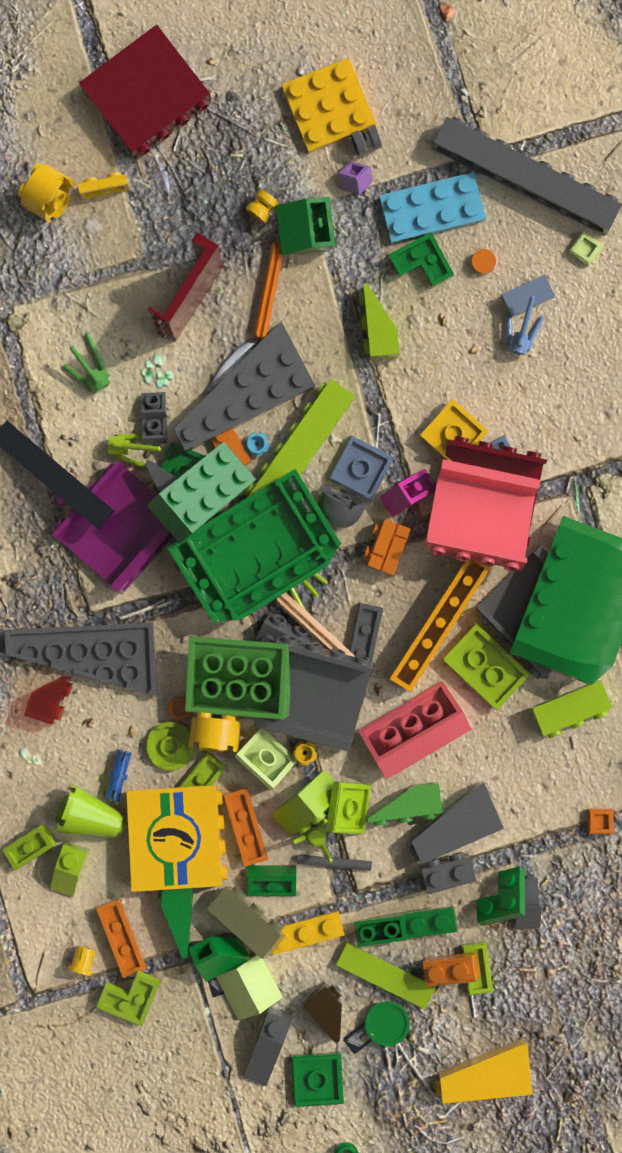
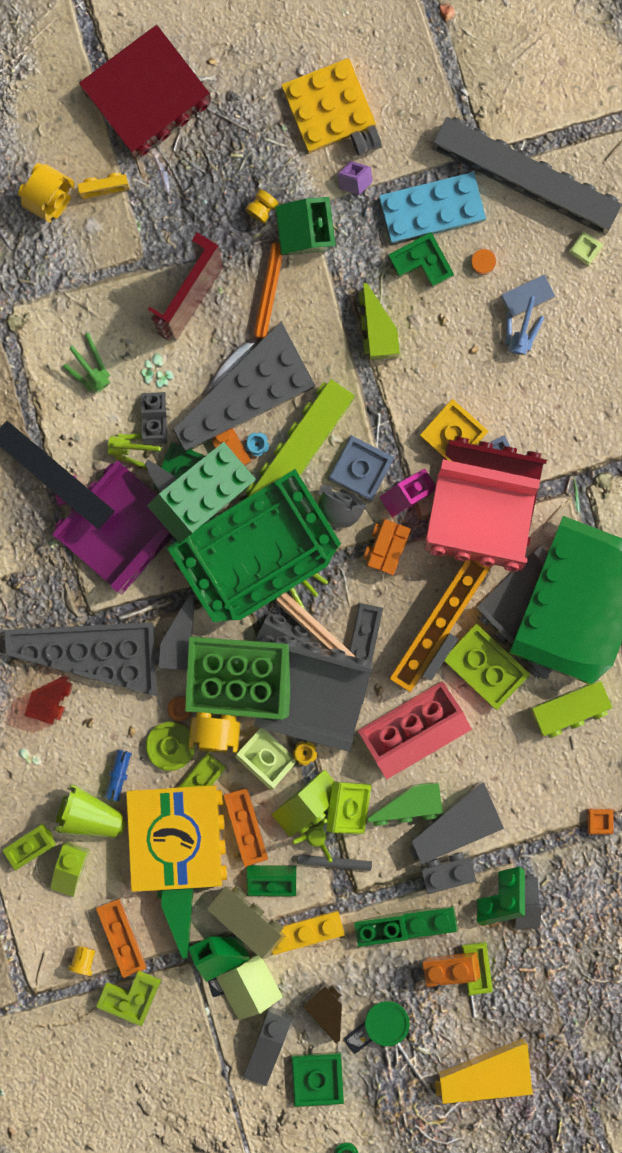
lime tile [336,942,436,1009] -> none
none -> dark grey slope [155,595,195,670]
none -> dark grey tile [422,633,457,680]

